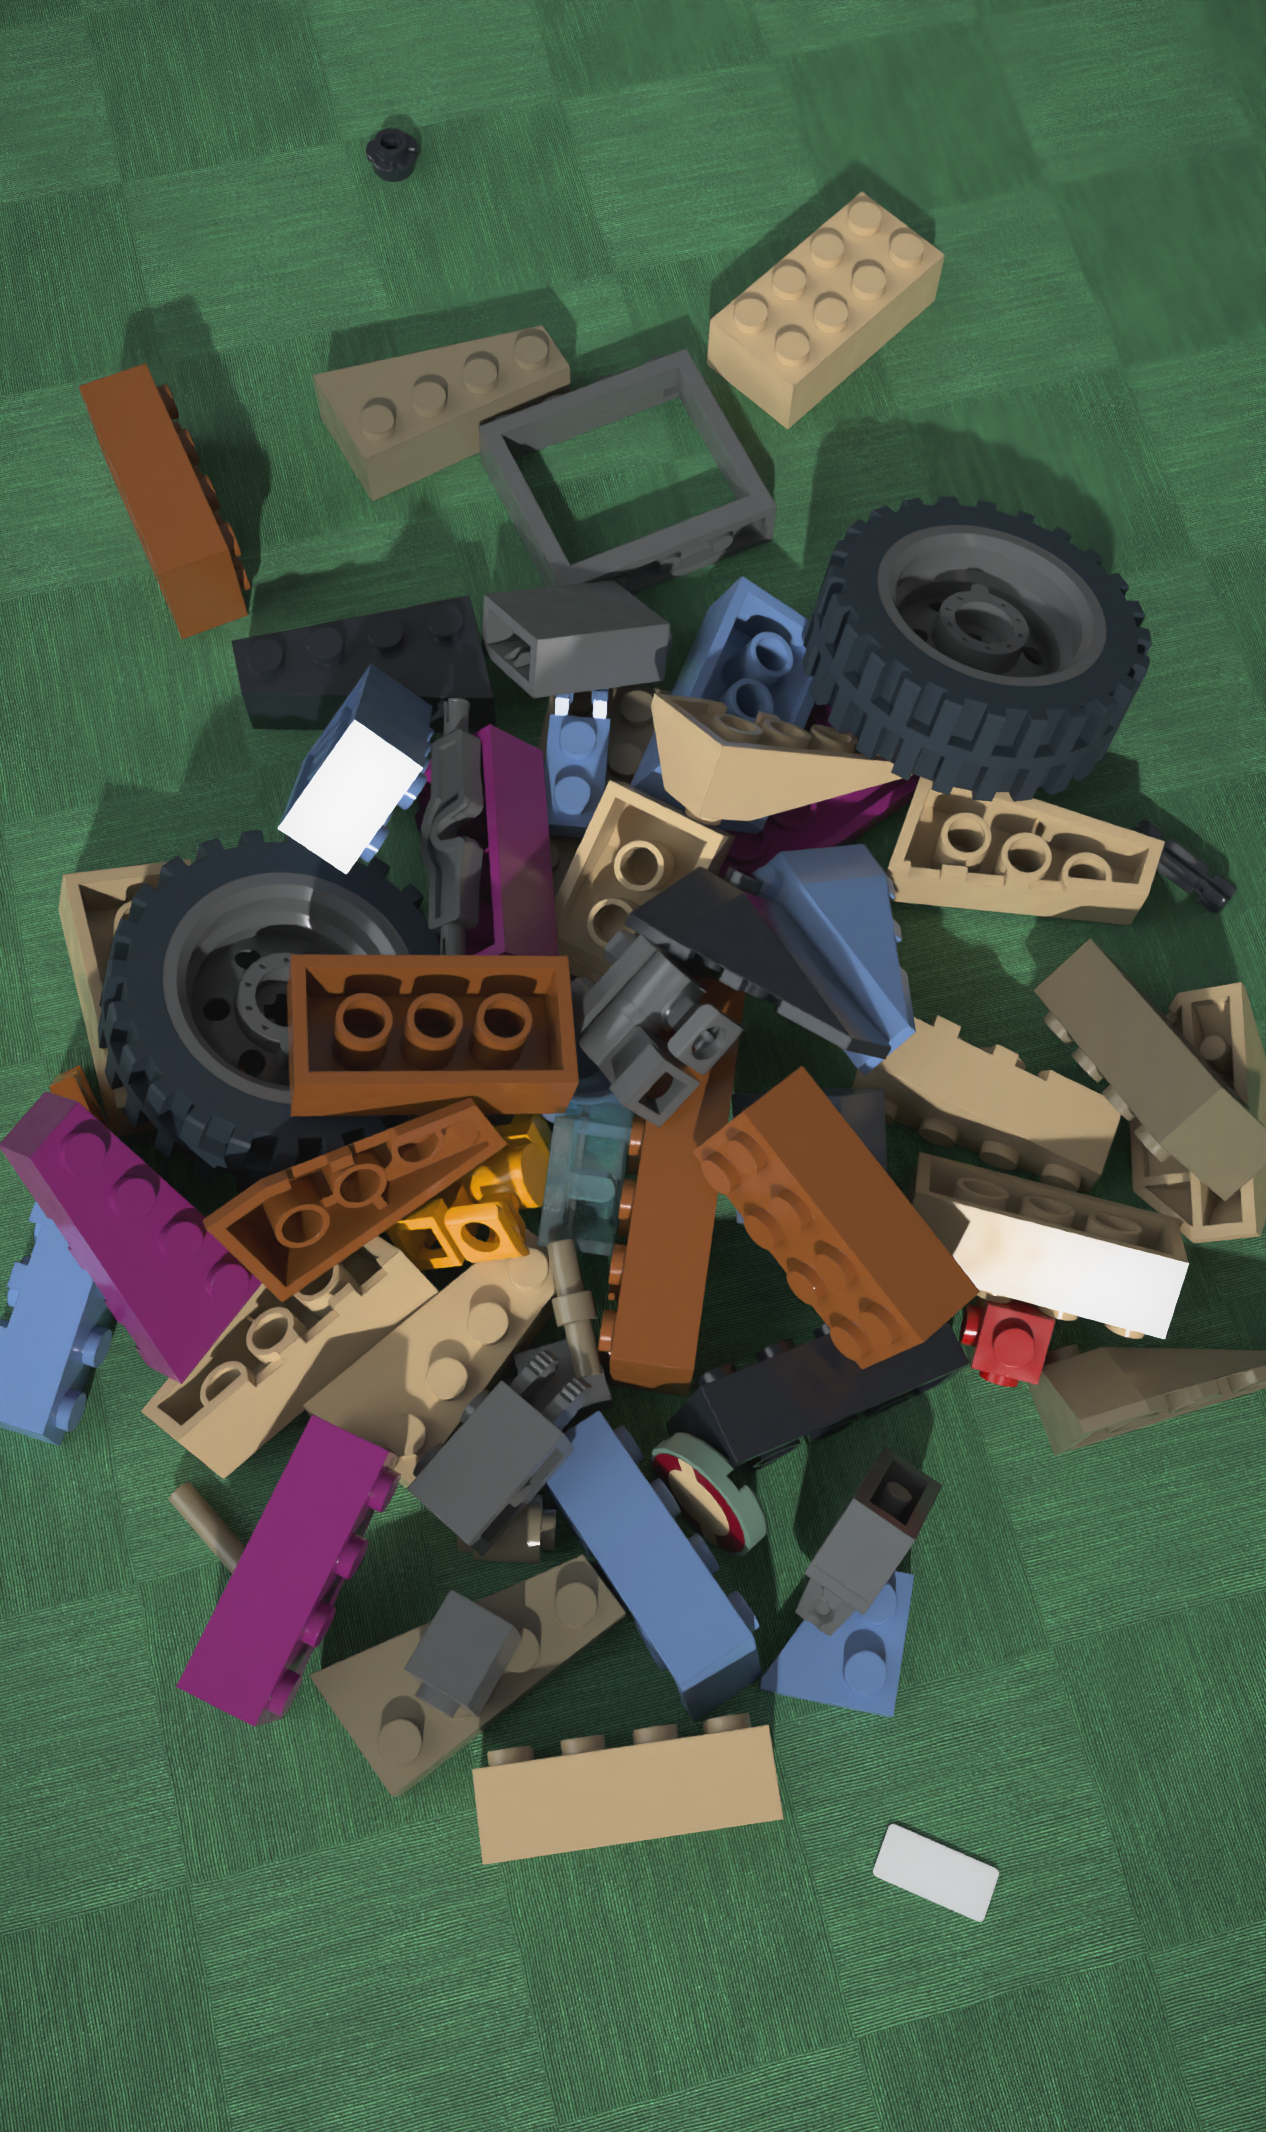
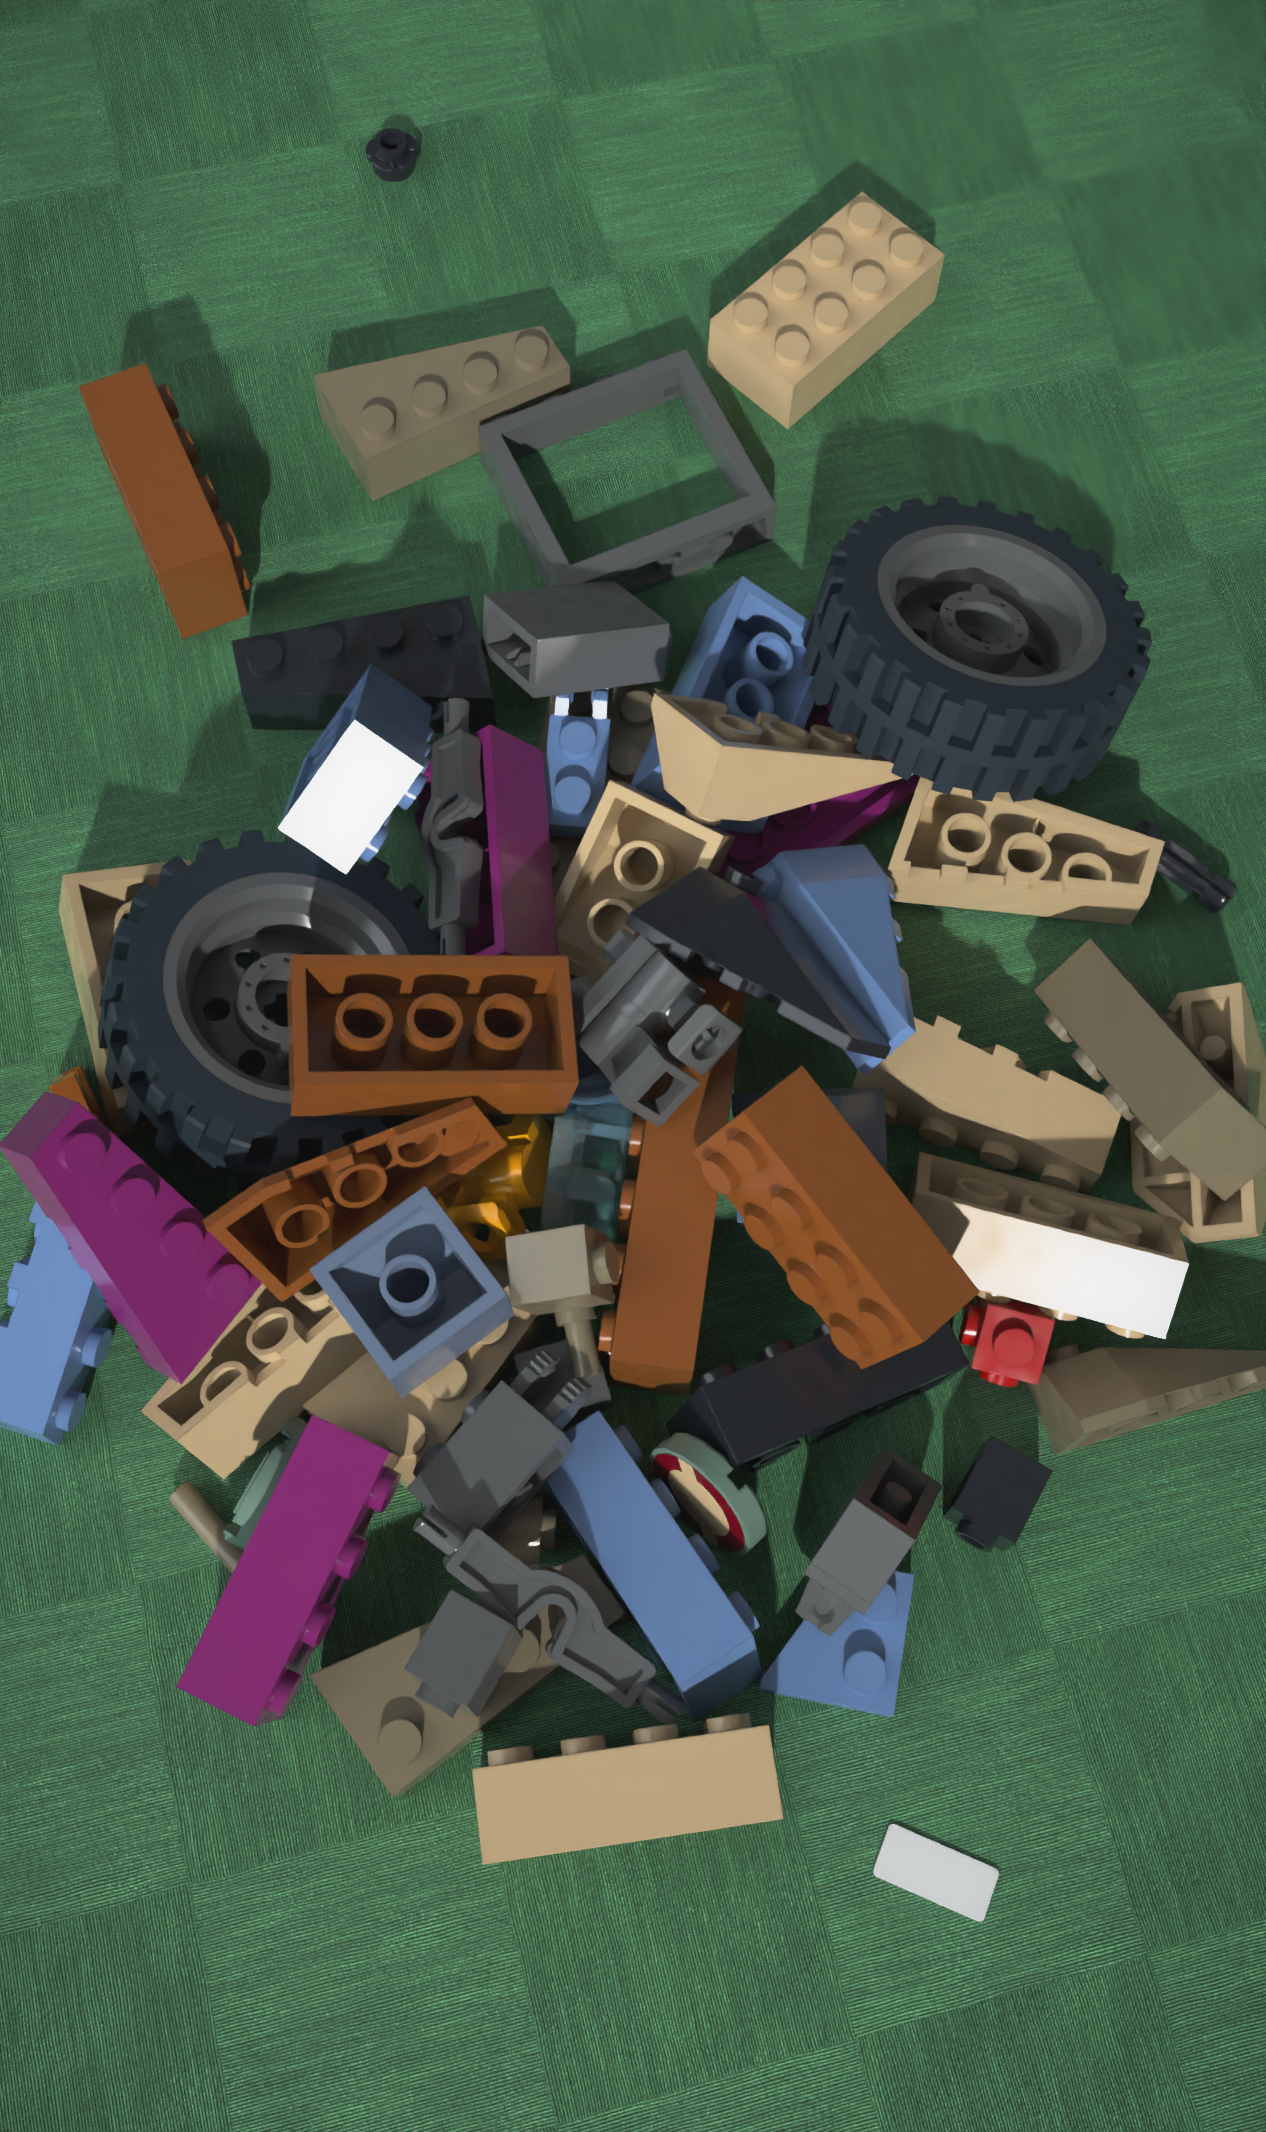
none -> sand green tile [223,1416,308,1550]
none -> sand blue slope [309,1186,515,1398]
none -> dark grey piece [412,1504,685,1725]
none -> dark tan brick [505,1224,620,1315]
none -> black brick [943,1436,1053,1553]

